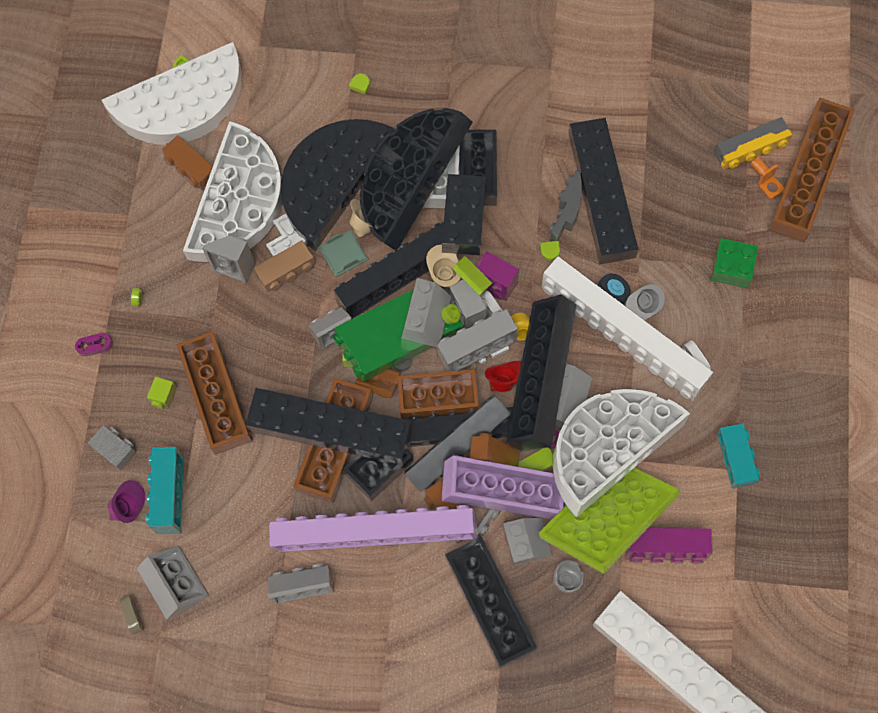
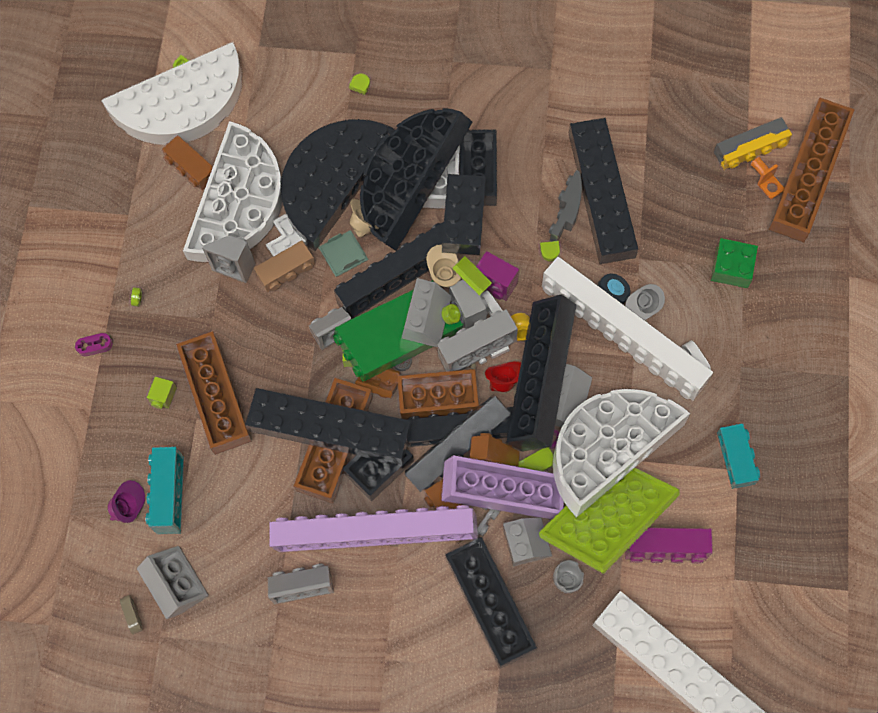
light grey brick [88,425,136,470] -> none

